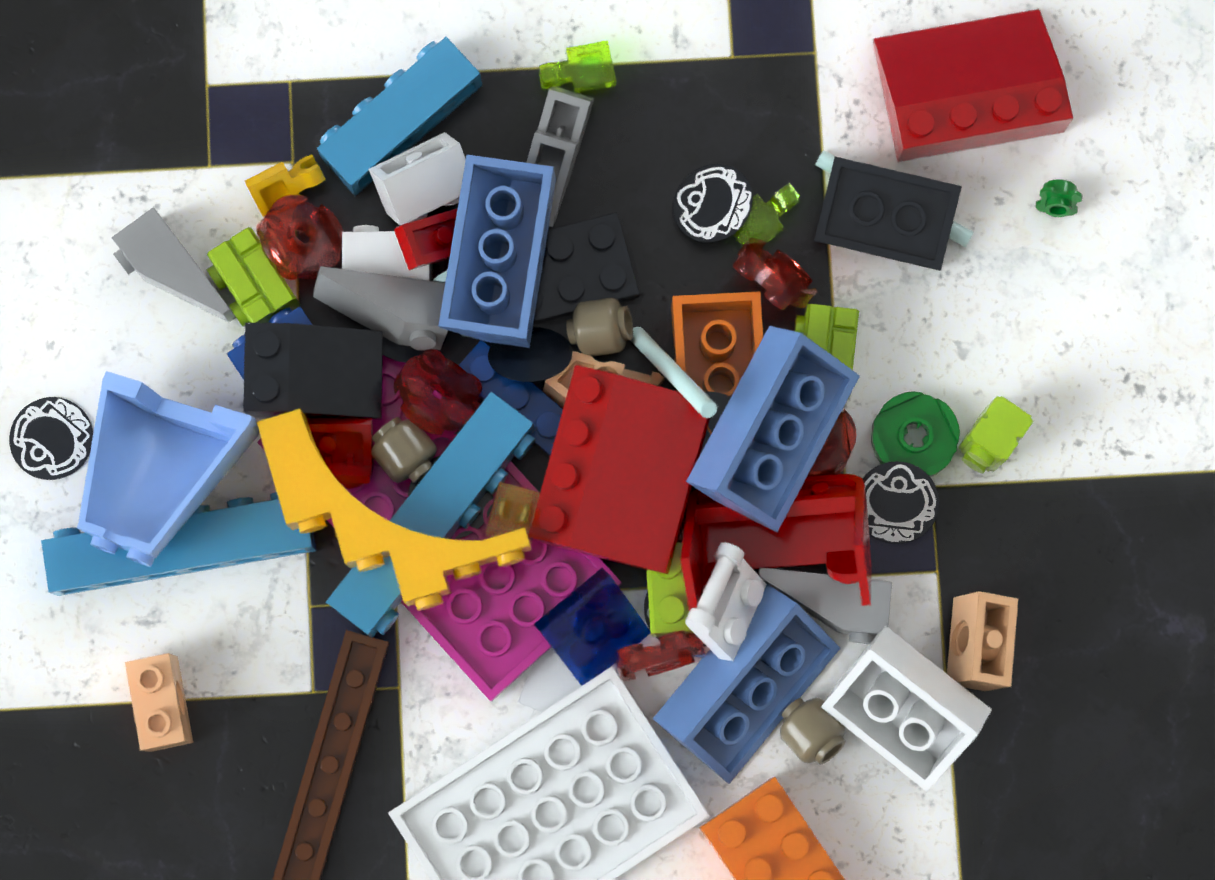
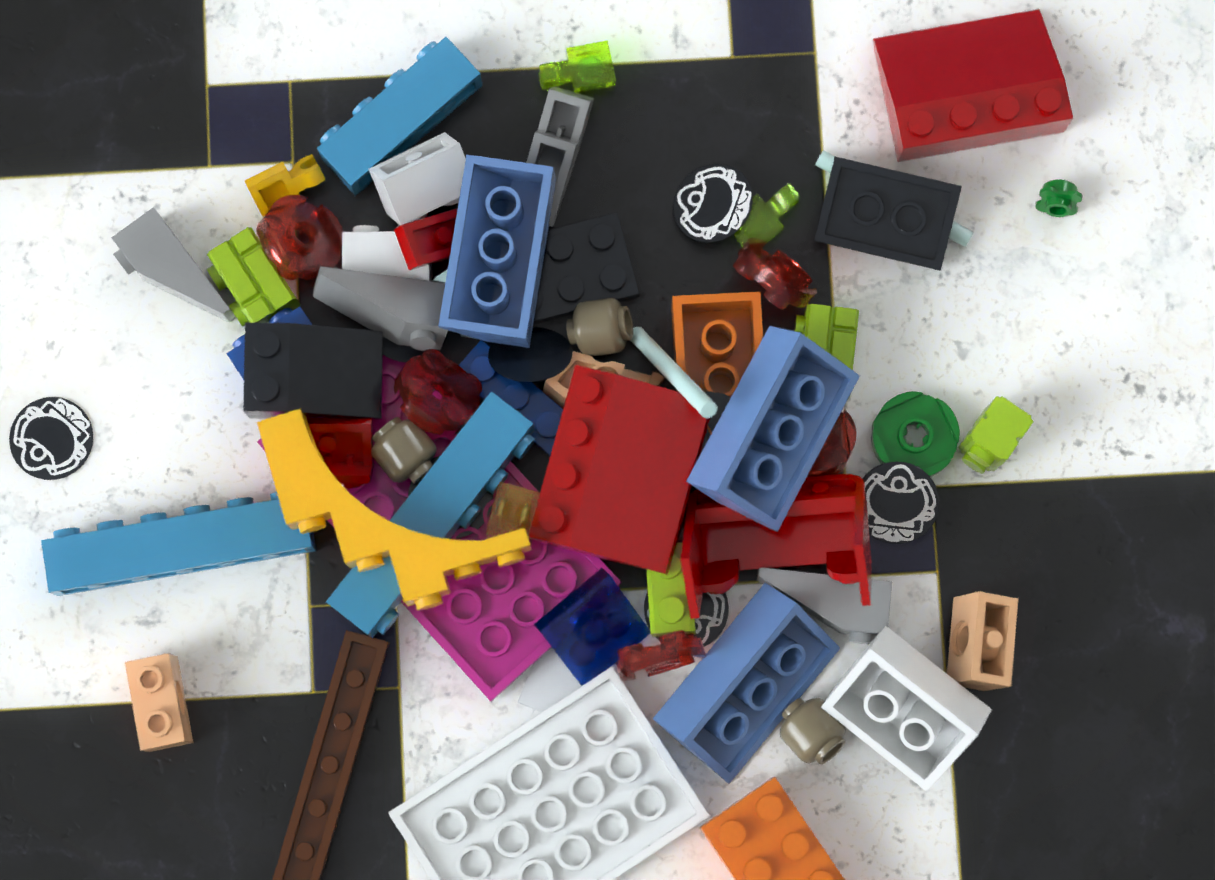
light blue cone [77,371,260,567] -> none
white plate [685,543,767,661] -> none

